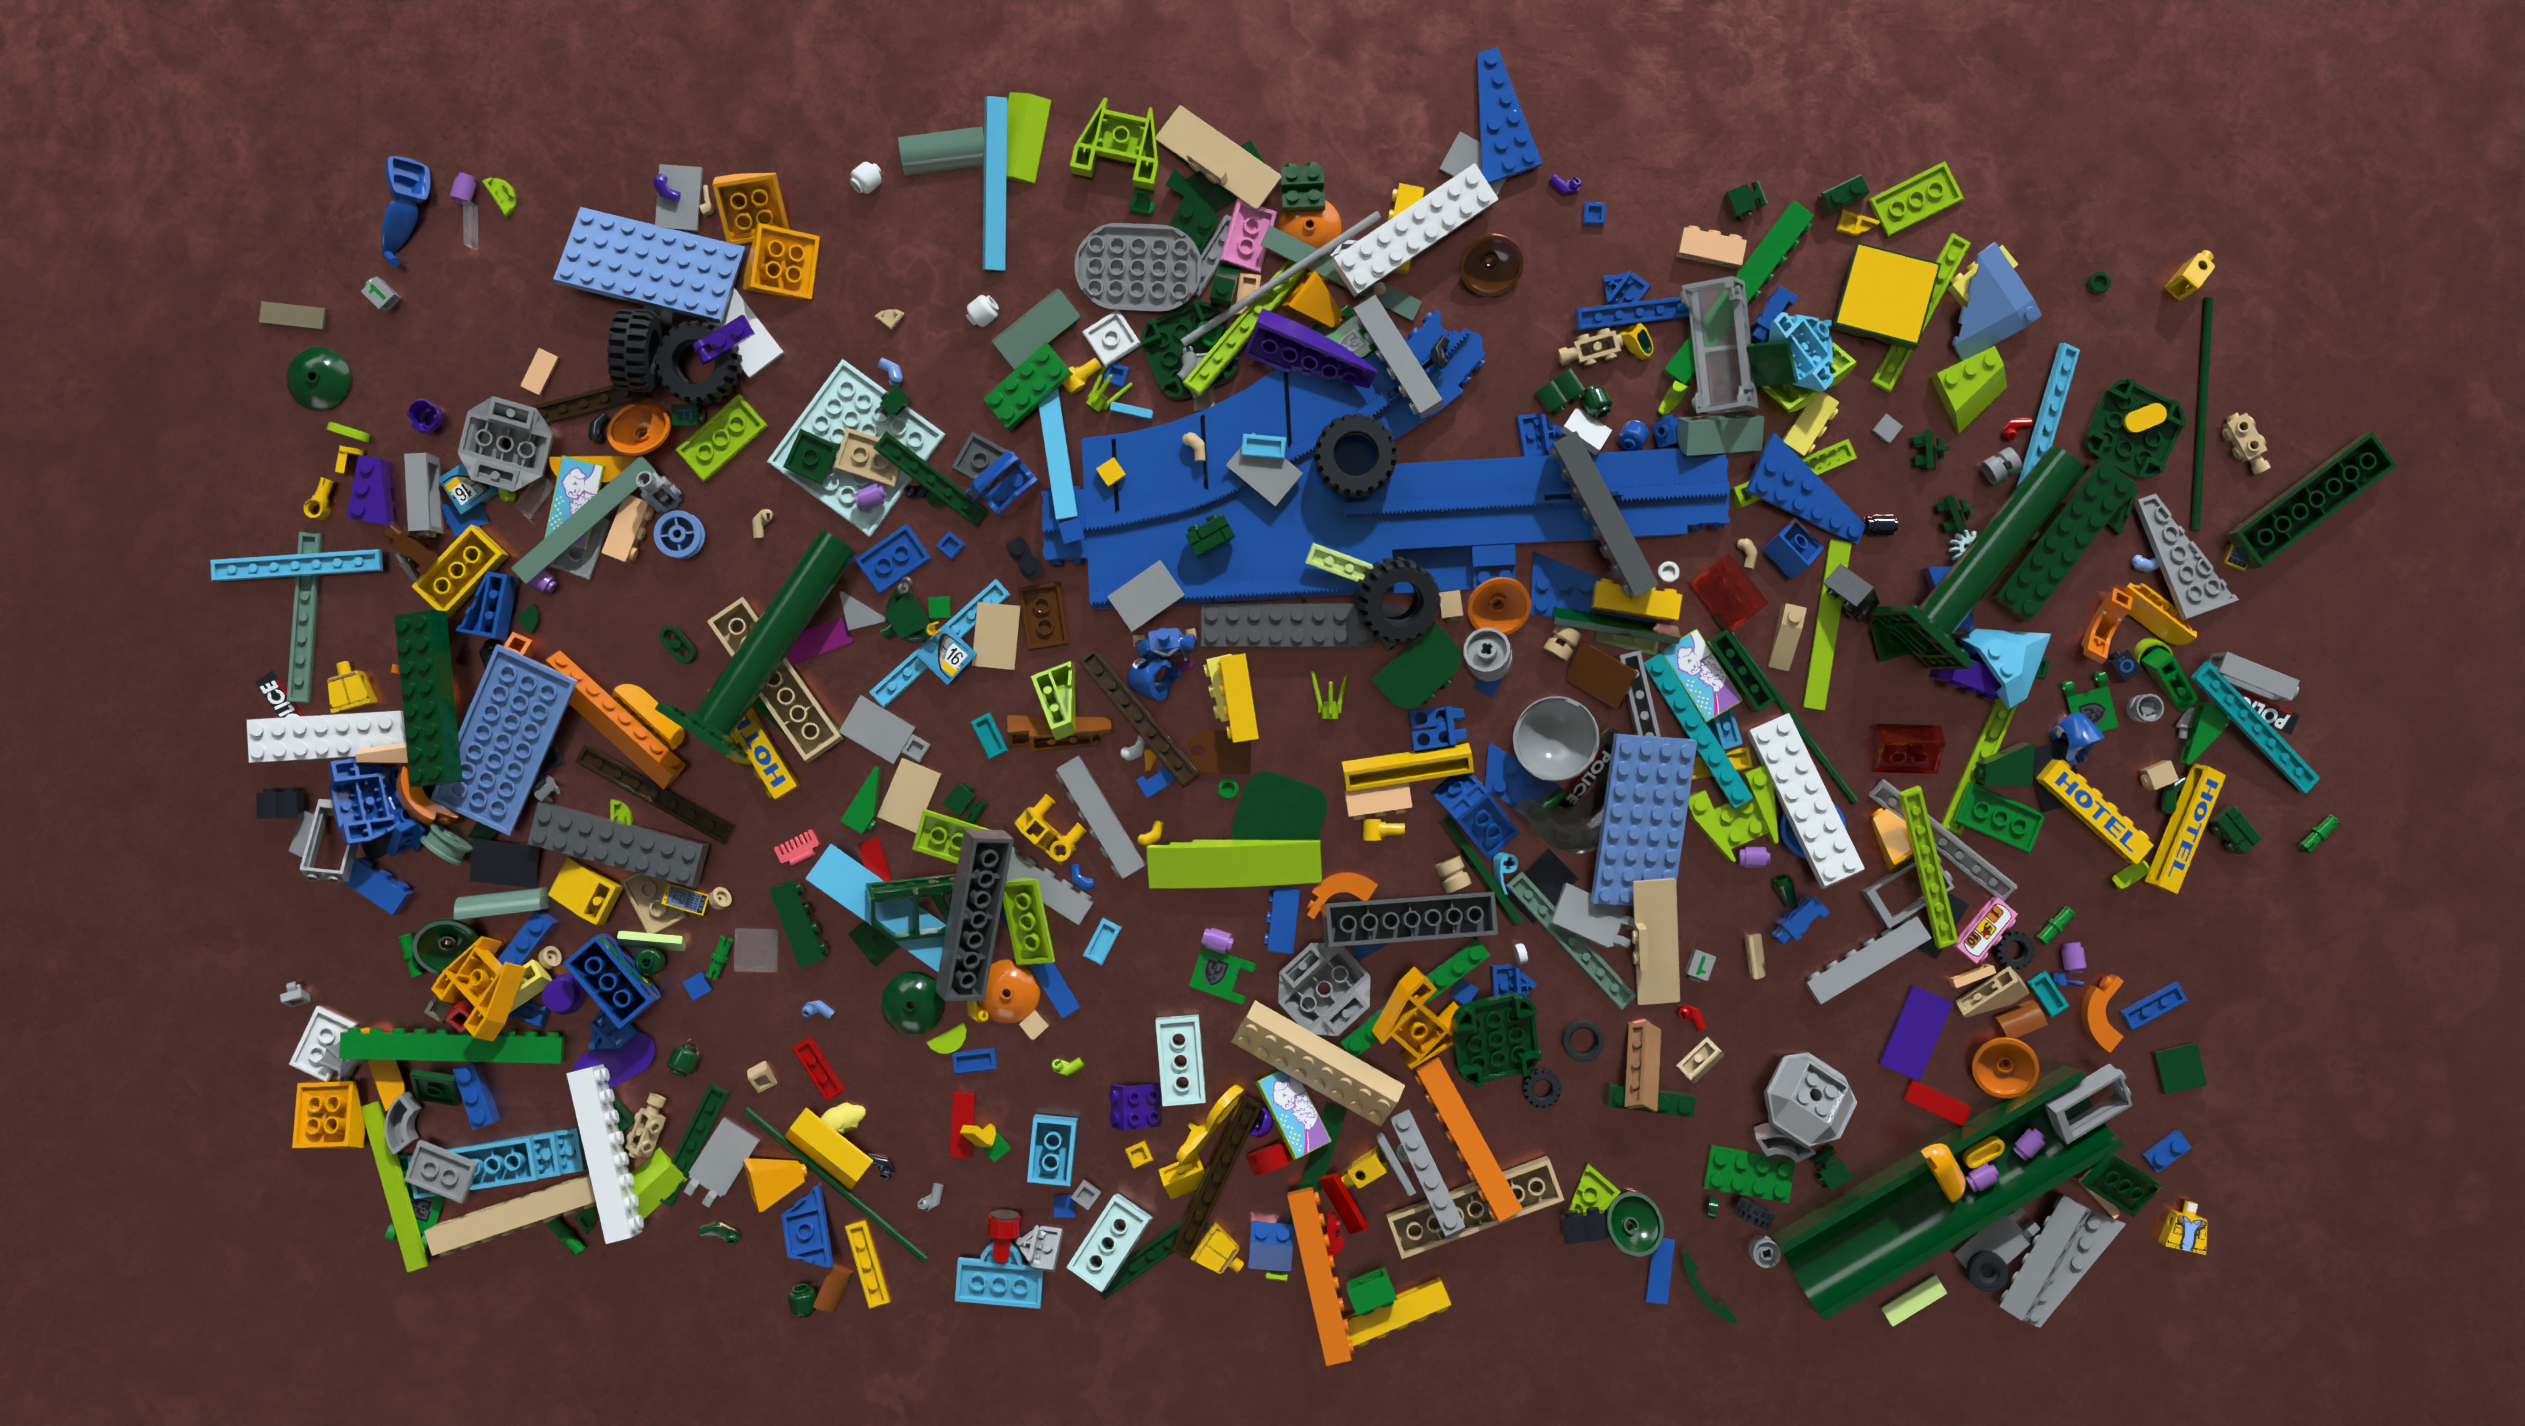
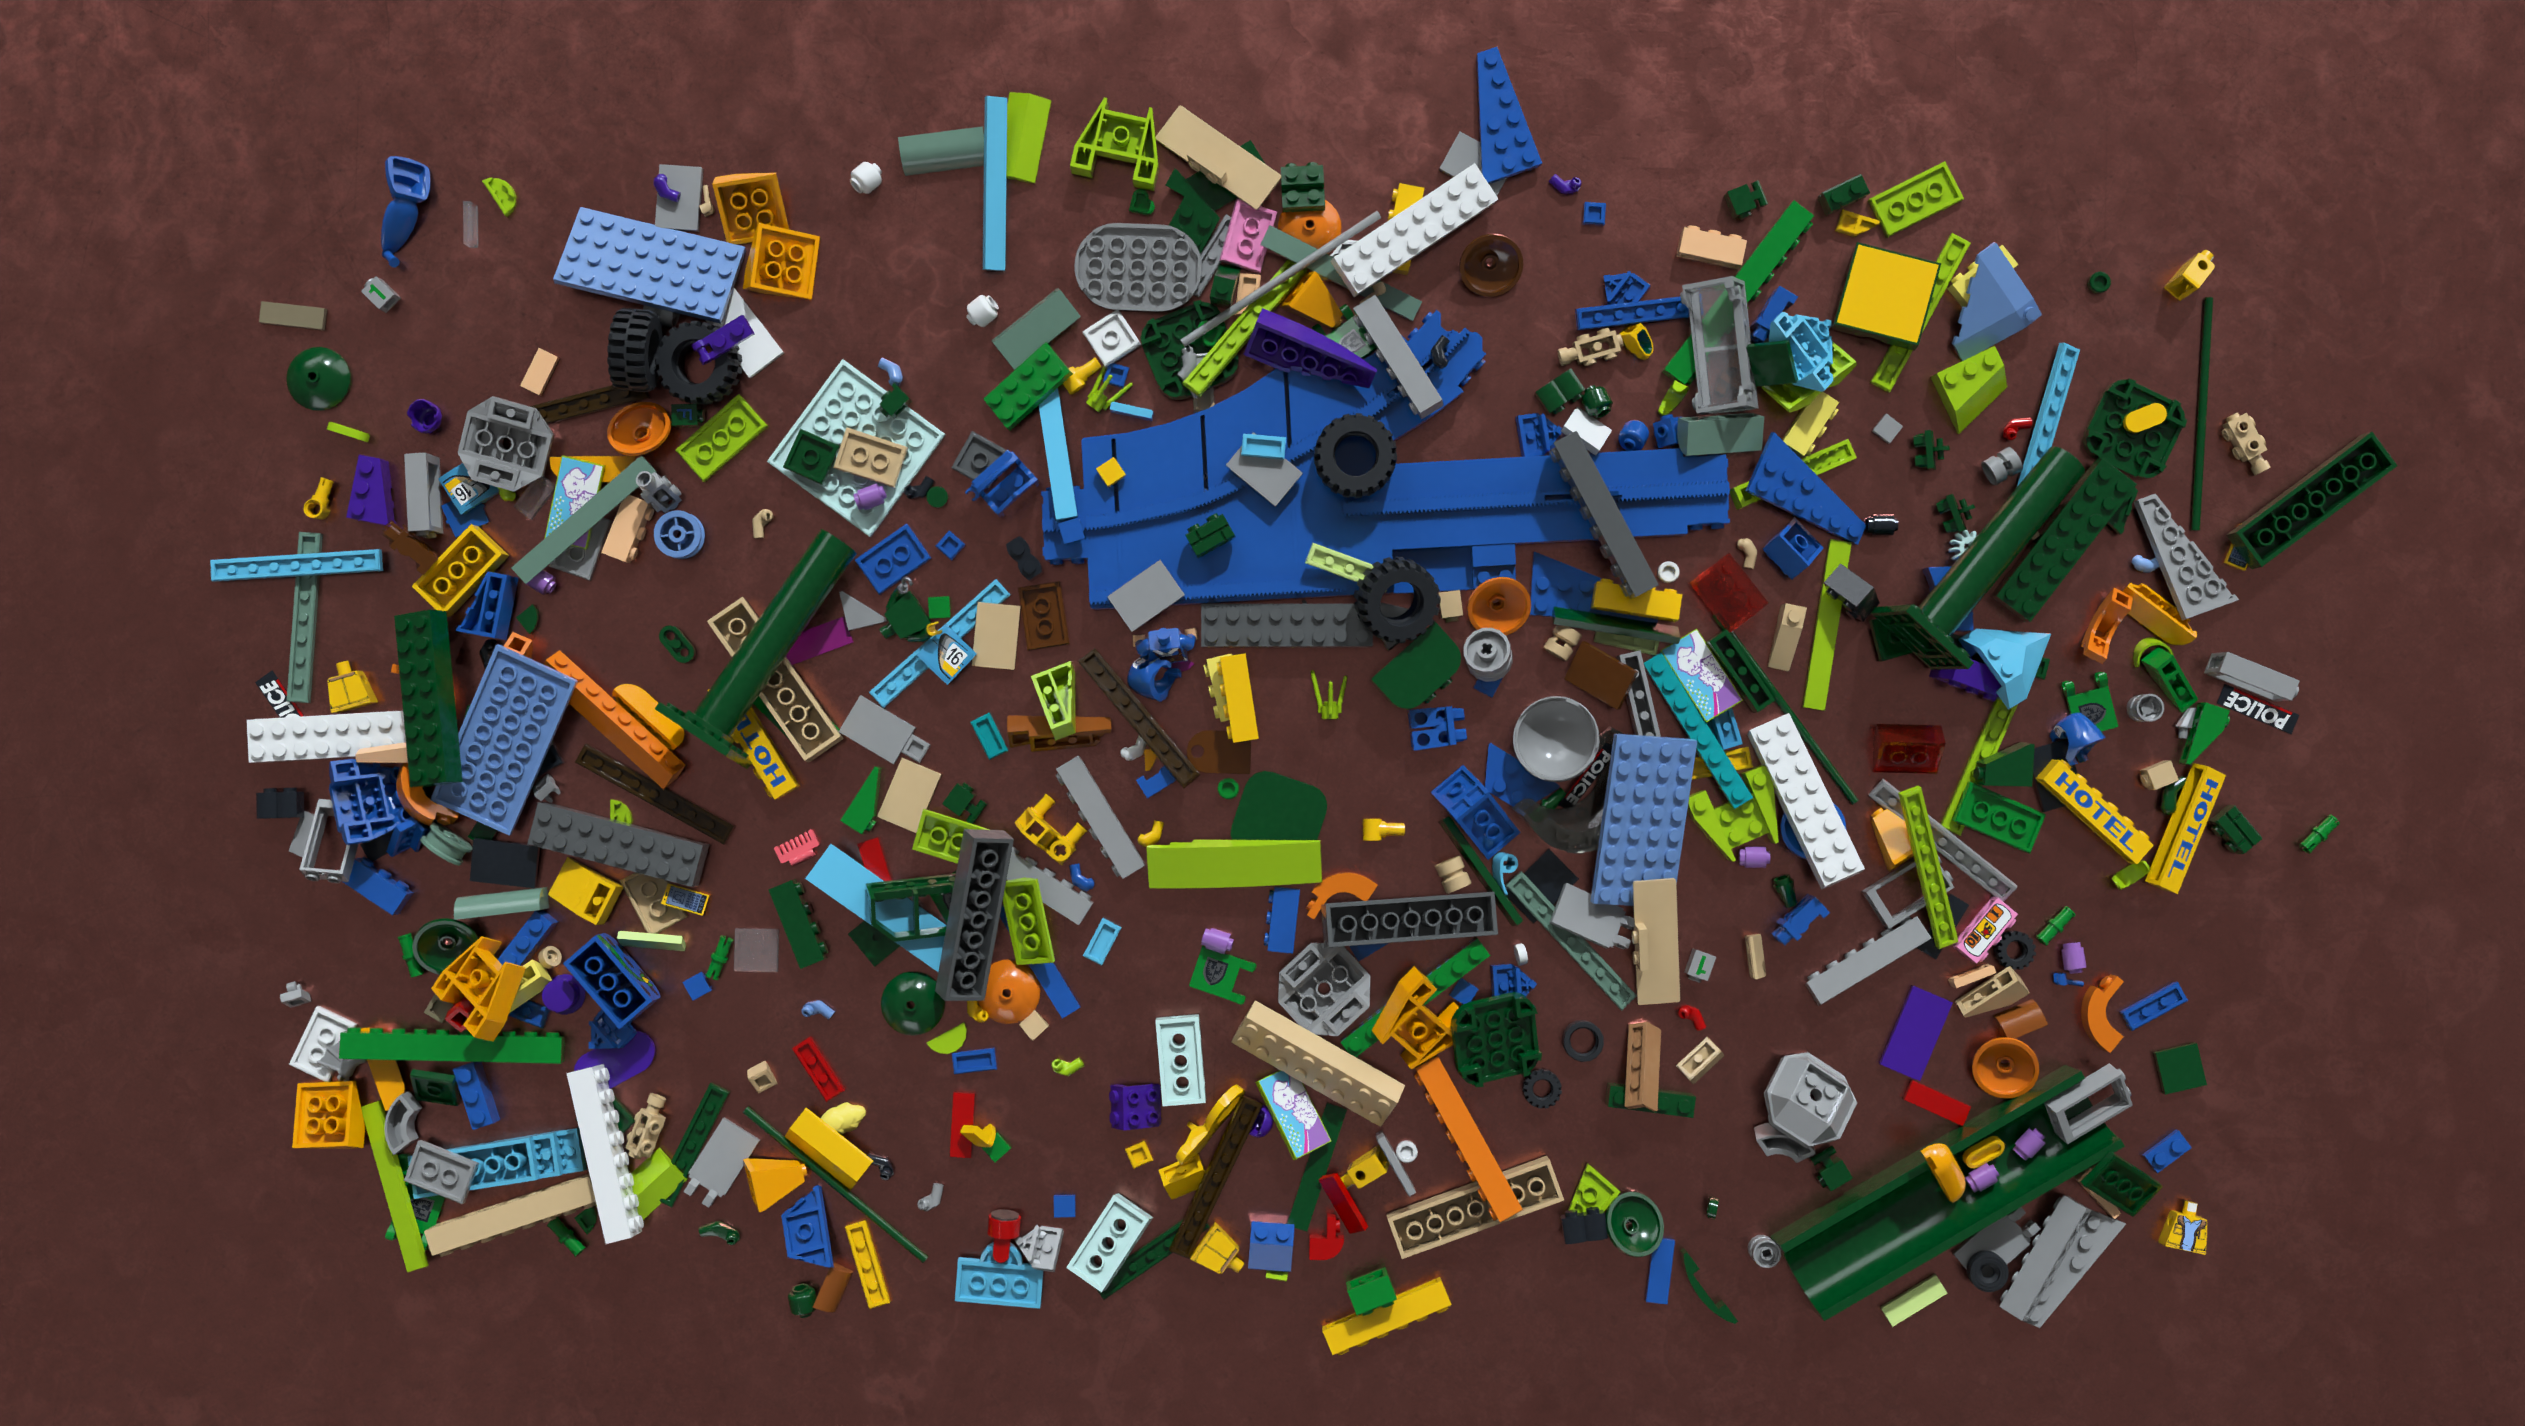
yellow tile [335,445,364,474] -> none
light grey bar [395,552,419,583] -> none
medium lavender brick [450,172,476,206] -> none
black arm [588,412,611,444] -> none
dark green head [634,947,665,976] -> none
dark green head [667,1044,699,1078] -> none
tan tile [708,887,732,910] -> none
dark green tile [873,431,989,527] -> none
tan tile [874,309,905,331] -> none
medium azure brick [1027,1114,1078,1186] -> none
light grey tile [1071,1179,1101,1210] -> none
tan arm [1182,432,1206,462] -> none
red brick [1246,1139,1293,1176] -> none
orange brick [1287,1187,1355,1366] -> none
yellow brick [1342,743,1474,791] -> none
light nougat brick [1344,782,1412,820] -> none
light grey brick [1390,1109,1466,1240] -> none
green plate [1703,1145,1796,1203] -> none
black tyre [1733,1197,1776,1231] -> none
teal tile [2028,971,2070,1018] -> none
black brick [2104,649,2143,683] -> none
teal plate [2191,661,2320,794] -> none

